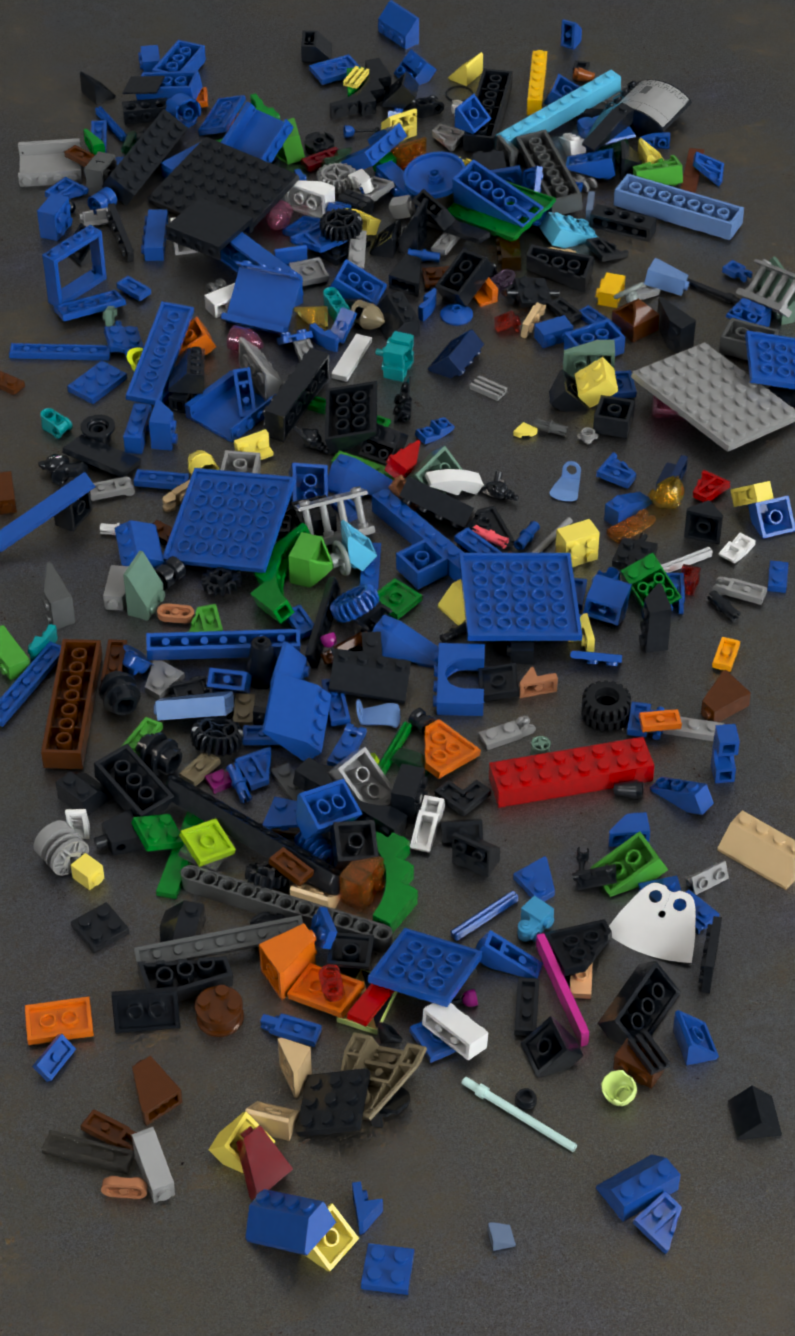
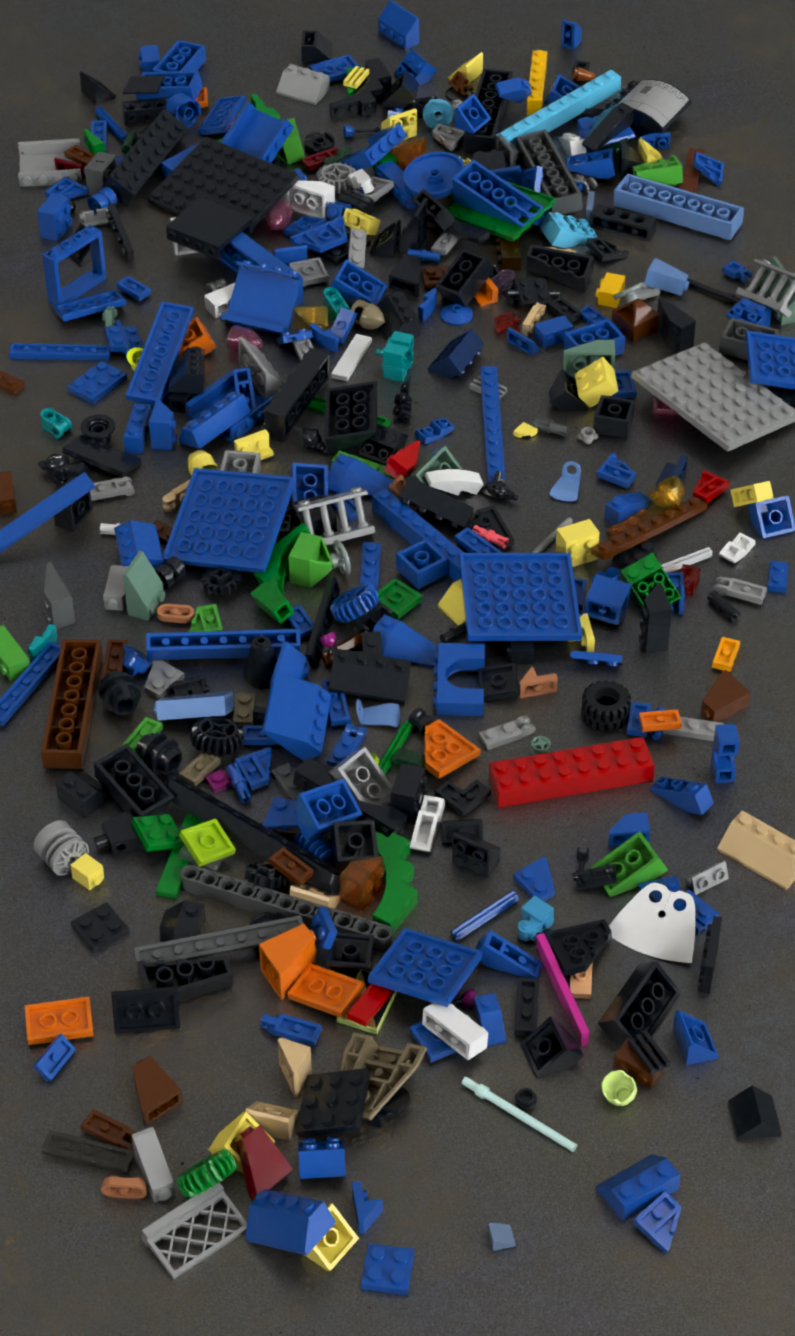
white slope [65,809,90,839] -> none
blue plate [134,469,190,489] -> none
blue brick [141,210,168,261] -> none
reddish brown wheel [195,985,244,1037] -> none
blue brick [207,668,252,694] -> none
clear red plate [318,964,345,1002] -> none
black gear [319,207,363,243] -> none
medium azure slope [341,520,377,571] -> none
black slope [377,1022,403,1043] -> none
light grey brick [388,195,415,220] -> none
blue pin [514,521,540,551] -> none
black cone [614,779,644,799] -> none
black slope [684,500,723,545] -> none
none -> dark red slope [54,158,85,179]
none -> light grey fence [141,1183,247,1280]
none -> green gear [176,1150,237,1198]
none -> blue slope [179,392,251,449]
none -> light grey slope [276,64,330,105]
none -> blue slope [298,1137,346,1179]
none -> medium azure plate [423,99,453,129]
none -> reddish brown plate [449,71,473,97]
none -> blue slope [474,993,506,1047]
none -> blue plate [480,366,506,483]
none -> blue slope [495,77,532,104]
none -> blue slope [507,327,539,356]
none -> reddish brown plate [591,496,707,561]

